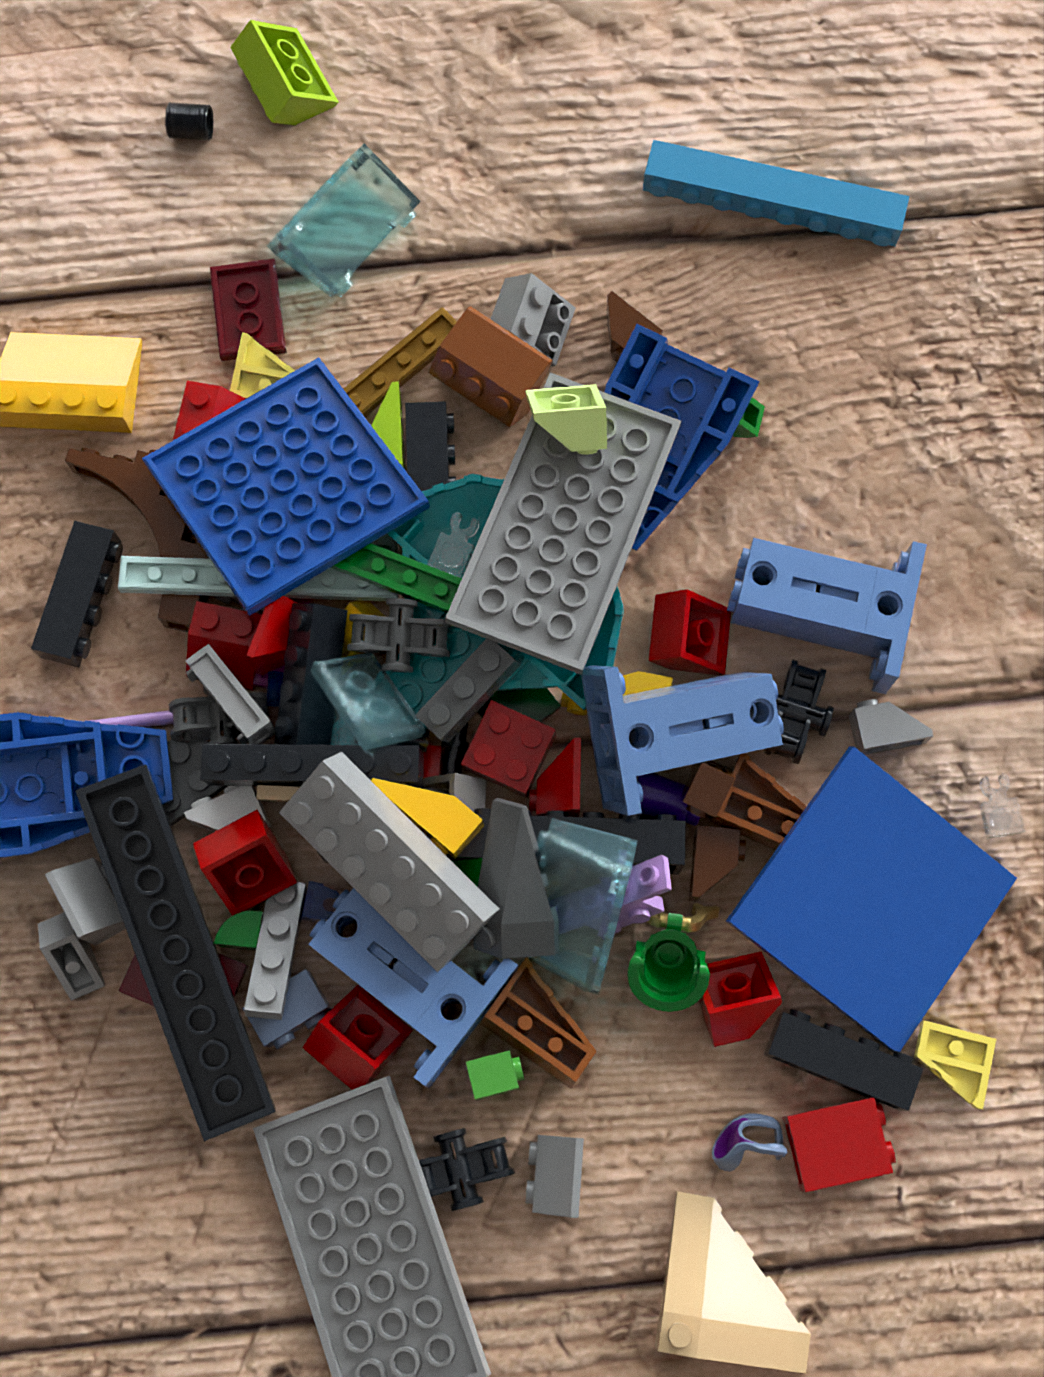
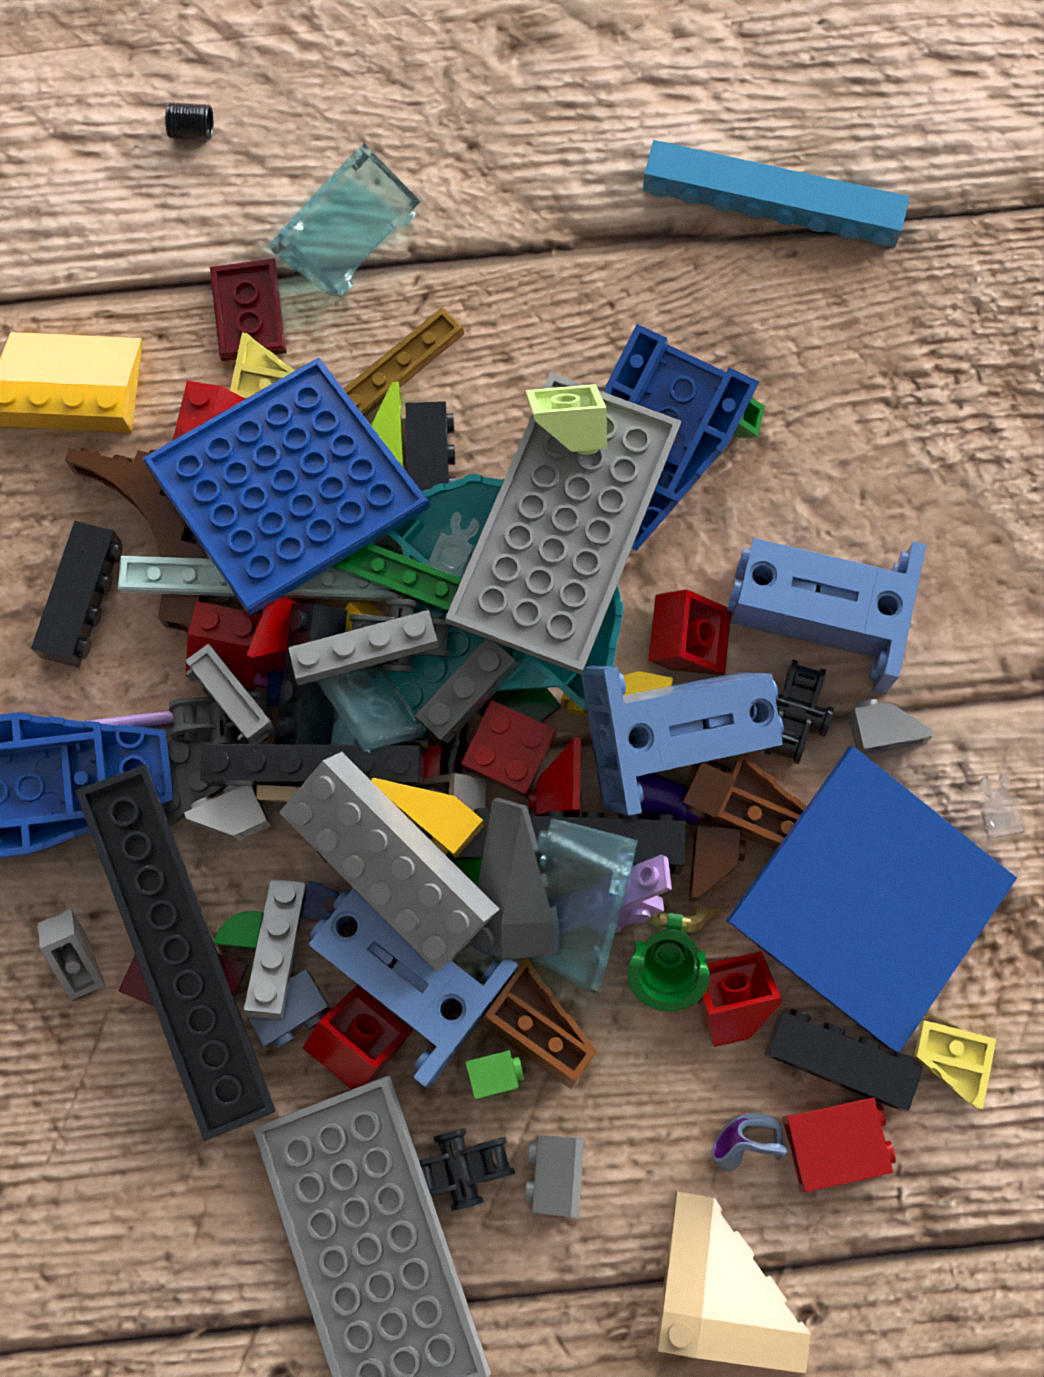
light grey slope [45,858,126,946] -> none
red brick [193,809,297,916] -> none
lime slope [230,20,339,125] -> none
dark orange slope [428,306,553,427] -> none
light grey slope [491,273,576,366] -> none
reddish brown slope [606,291,663,363] -> none
none -> light grey plate [288,610,439,685]

